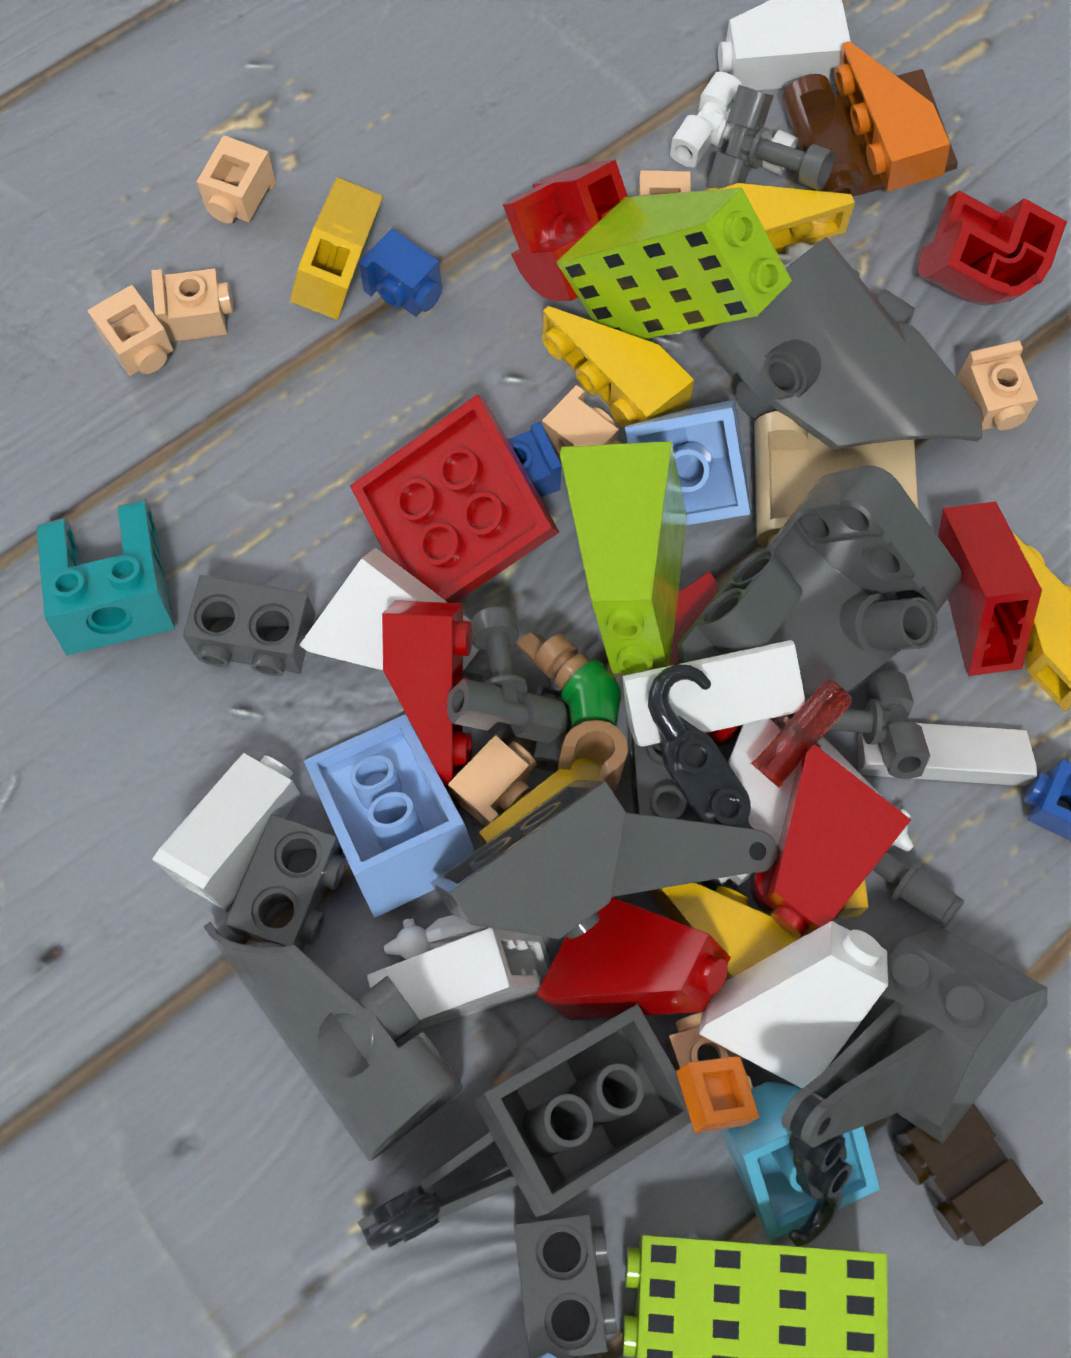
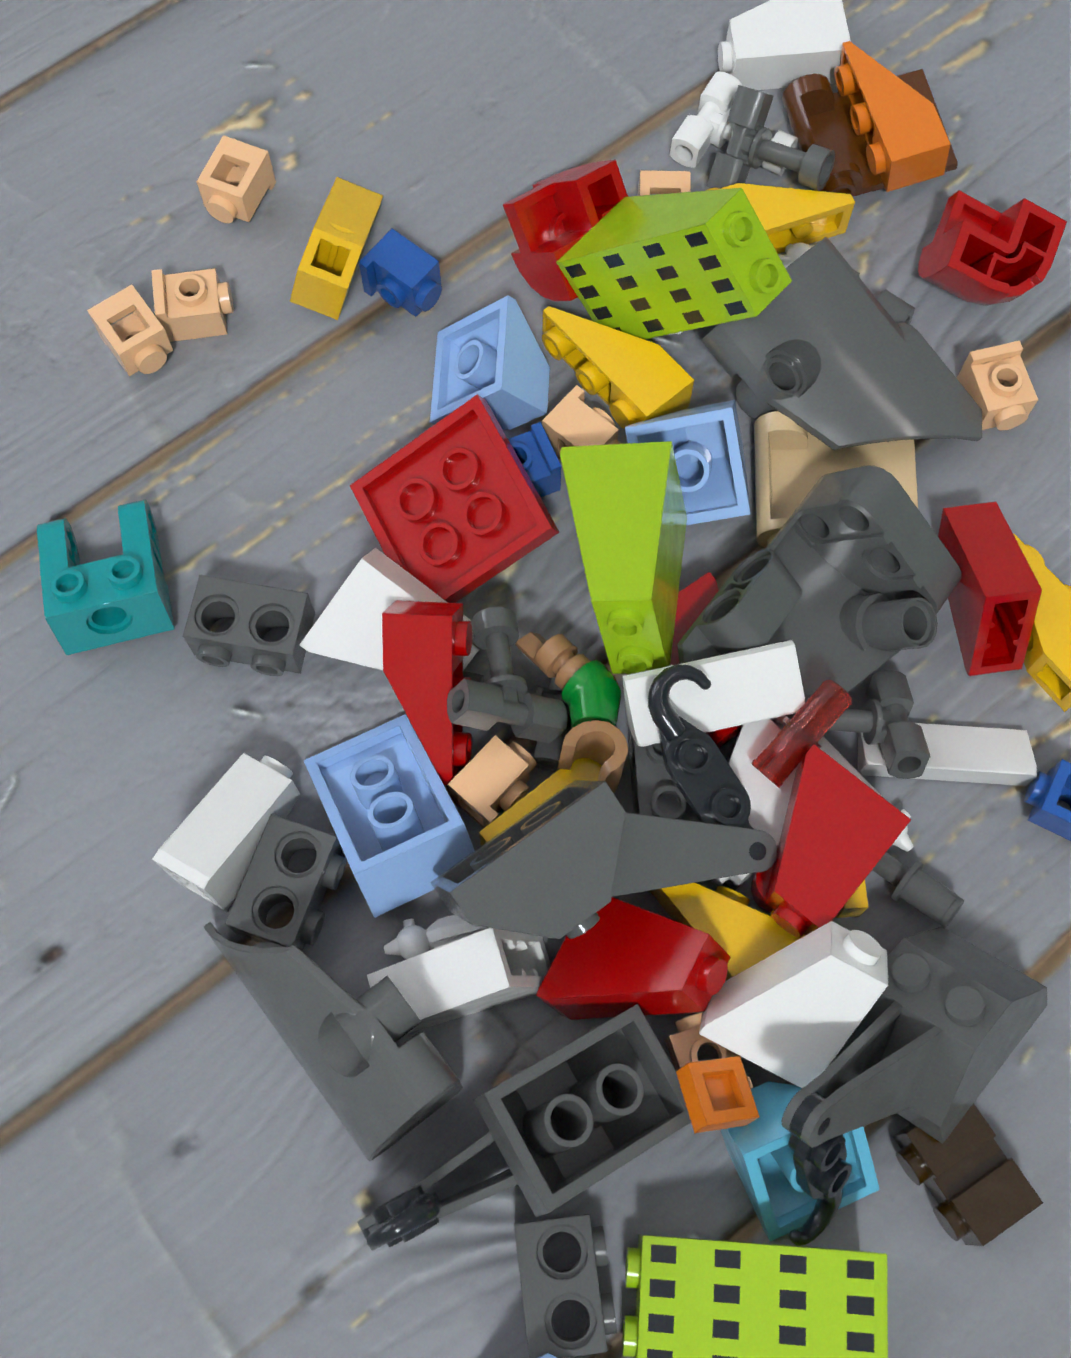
none -> light blue slope [430,295,550,430]

